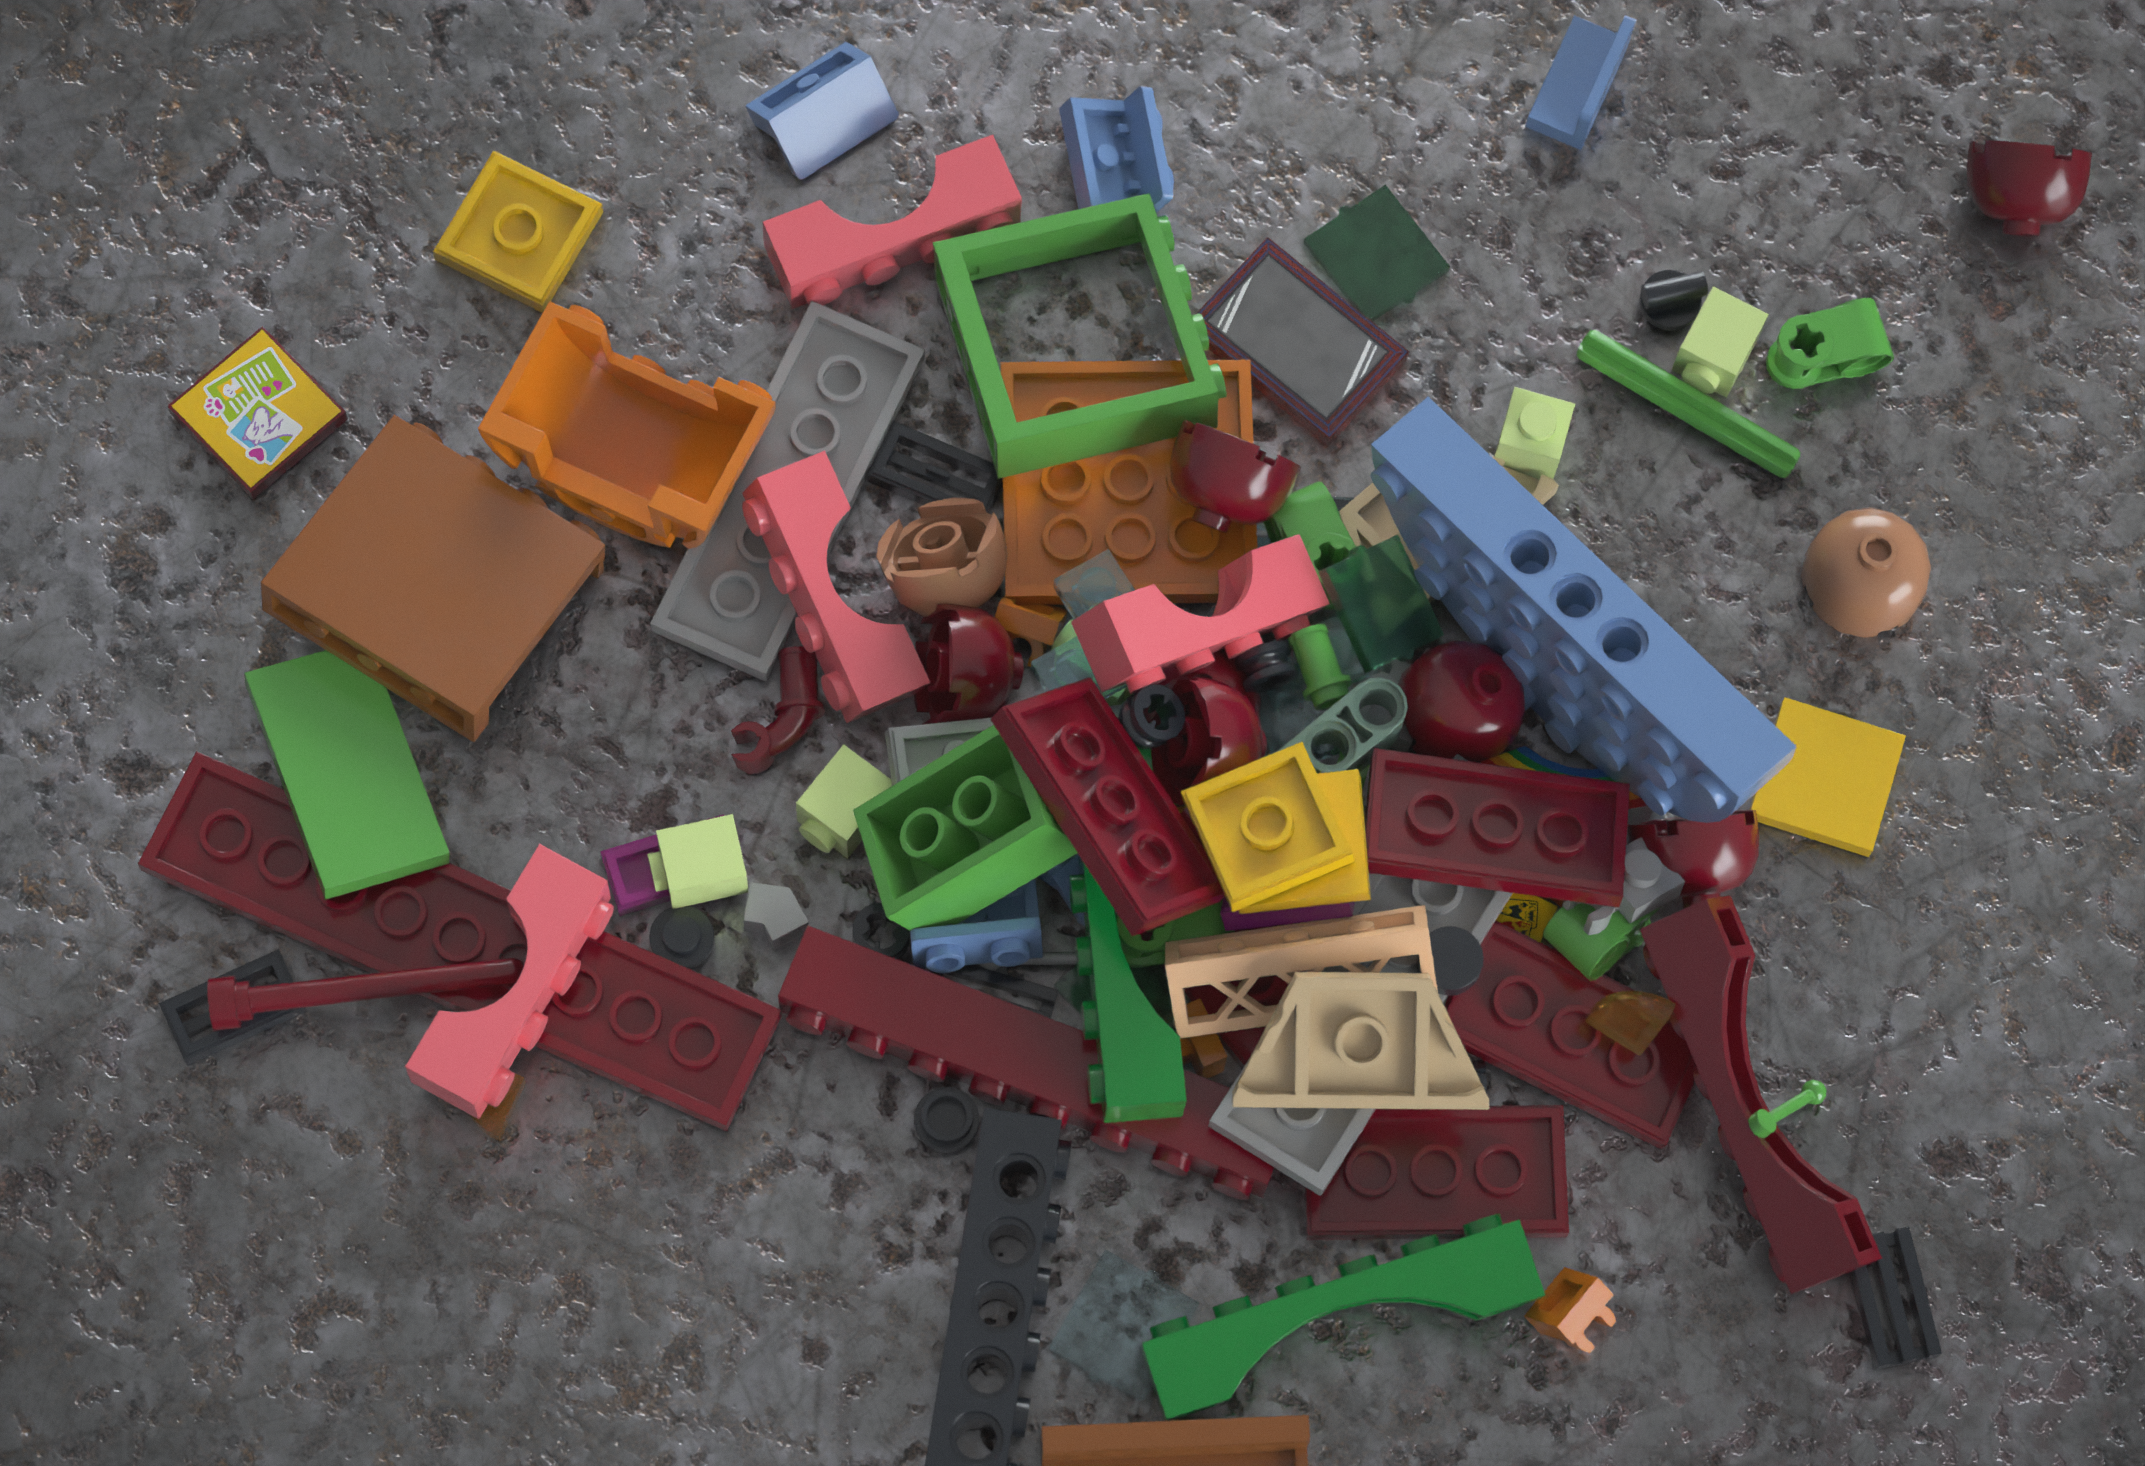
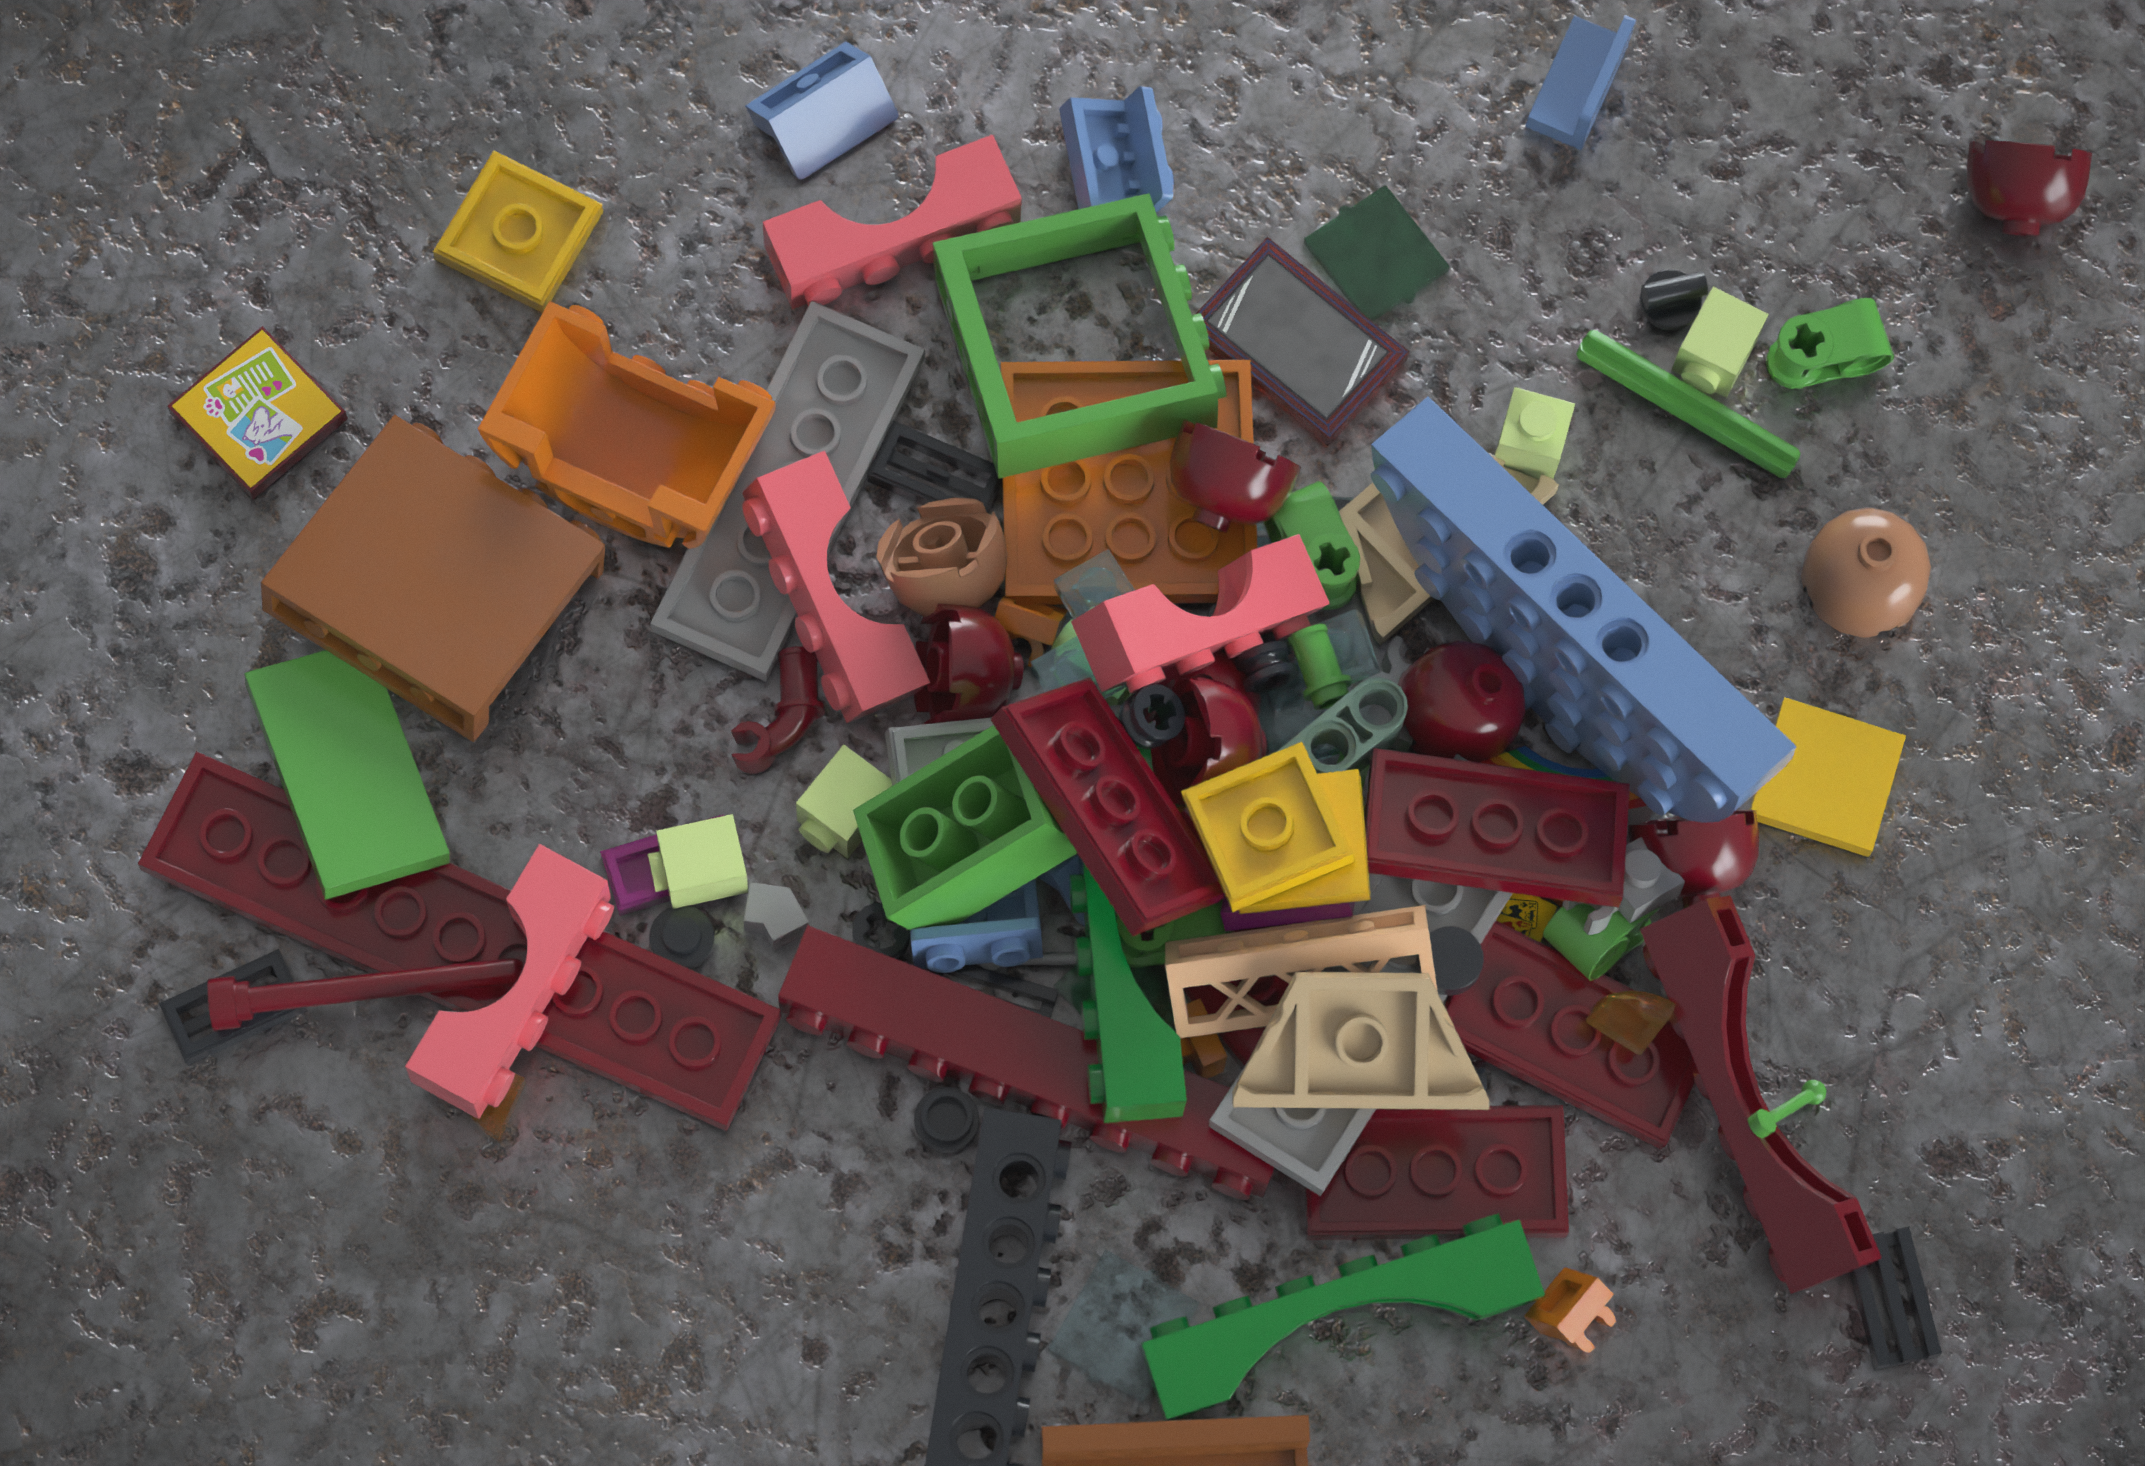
clear green piece [1318,534,1444,673] -> none

